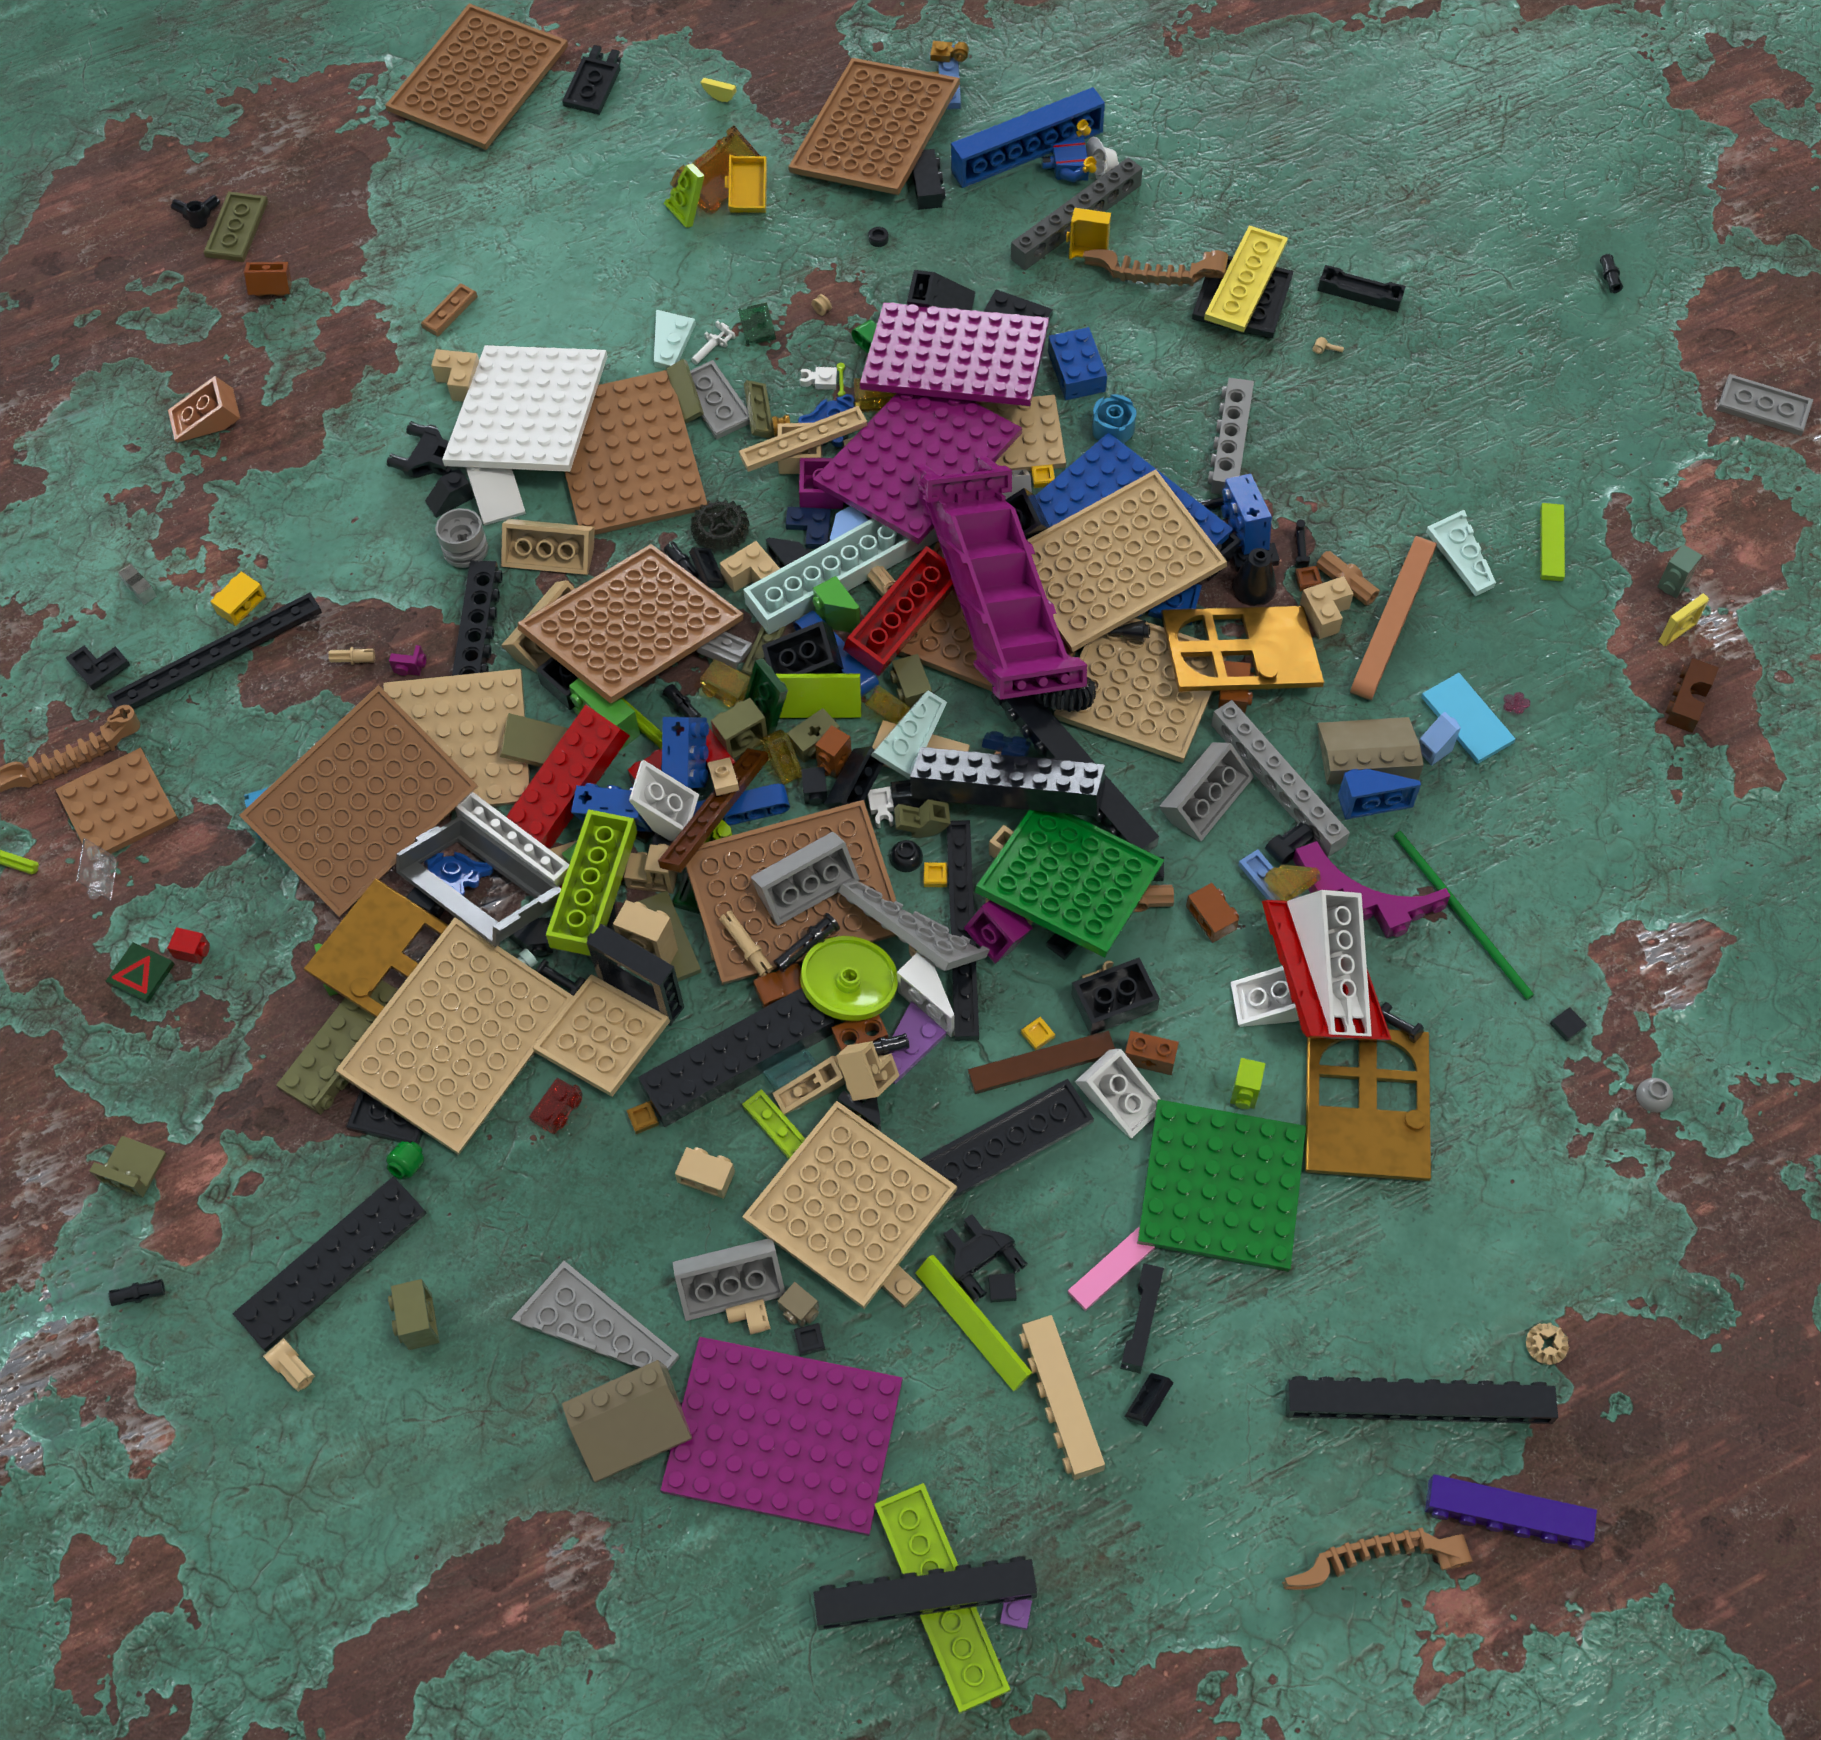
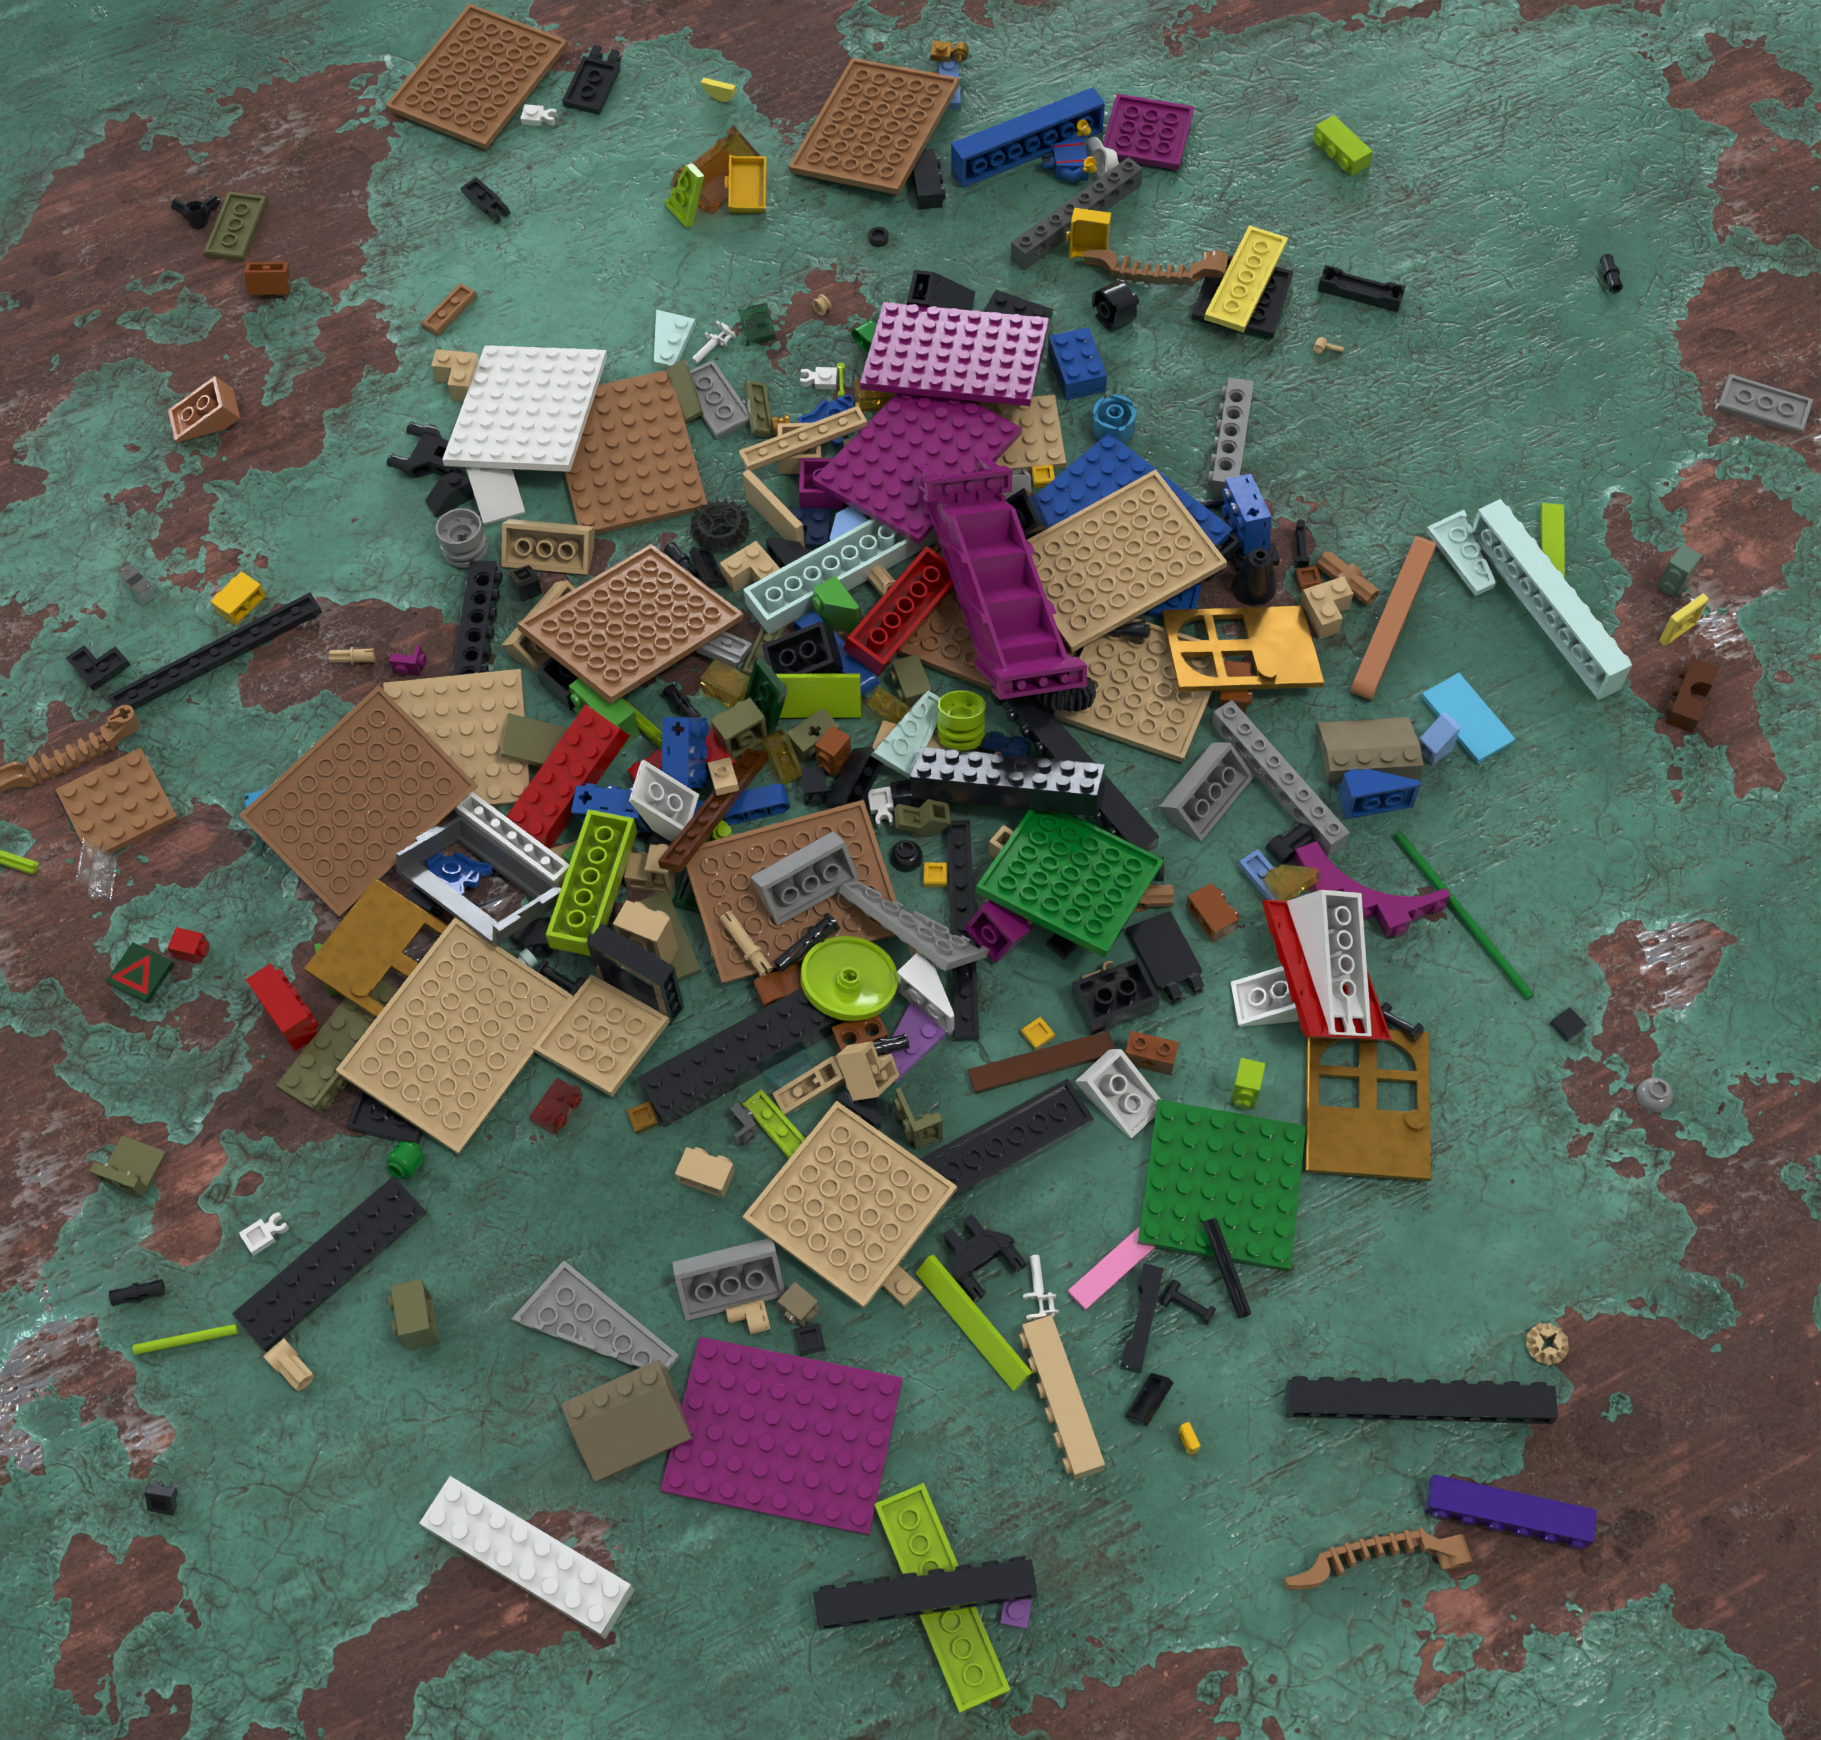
black tile [989,1273,1017,1302] -> none
clear pink plant [1504,692,1530,714] -> none
none -> lime bar [132,1324,239,1355]
none -> black tile [145,1481,178,1515]
none -> white plate [239,1212,289,1256]
none -> red brick [246,963,319,1052]
none -> white brick [419,1476,635,1639]
none -> black hinge [460,177,511,223]
none -> black slope [509,565,542,602]
none -> white plate [521,104,558,126]
none -> dark grey bracket [730,1103,758,1147]
none -> tan tile [742,470,805,548]
none -> olive bracket [893,1087,943,1150]
none -> lime wheel [937,691,986,750]
none -> white piece [1023,1255,1059,1321]
none -> black brick [1092,280,1139,330]
none -> magenta plate [1103,94,1195,170]
none -> black tile [1127,911,1204,1005]
none -> black piece [1159,1279,1216,1326]
none -> yellow tile [1178,1422,1201,1456]
none -> black axle [1203,1218,1251,1318]
none -> lime brick [1313,115,1373,176]
none -> light aqua brick [1472,499,1632,700]

